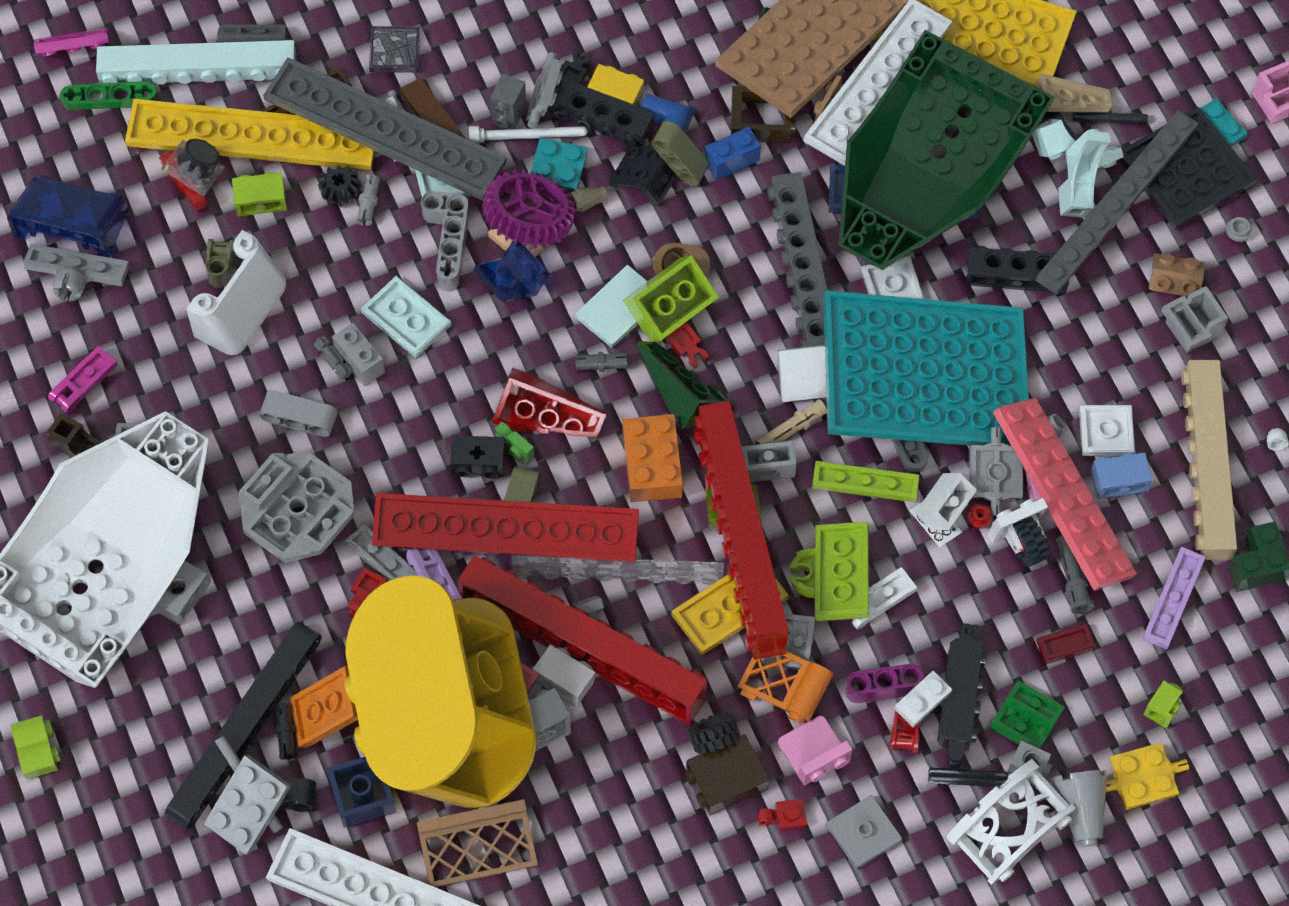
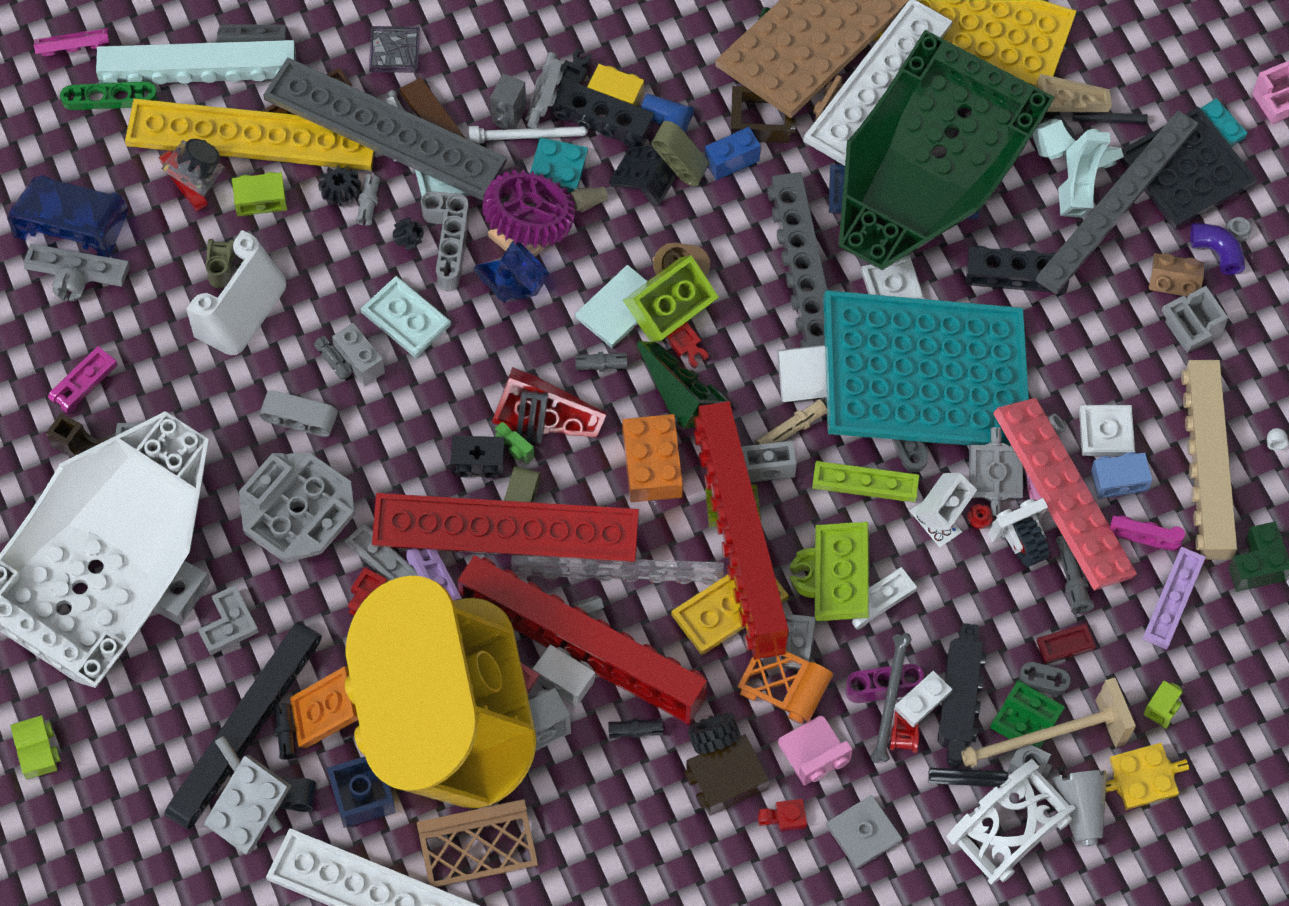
none -> light grey plate [198,585,259,655]
none -> black gear [393,217,424,250]
none -> black tile [517,389,549,444]
none -> black pin [608,718,663,739]
none -> dark grey piece [870,633,912,763]
none -> tan tile [961,678,1136,767]
none -> dark grey beam [1019,662,1070,696]
none -> dark pink plate [1109,516,1185,551]
none -> dark purple cylinder [1190,223,1245,275]

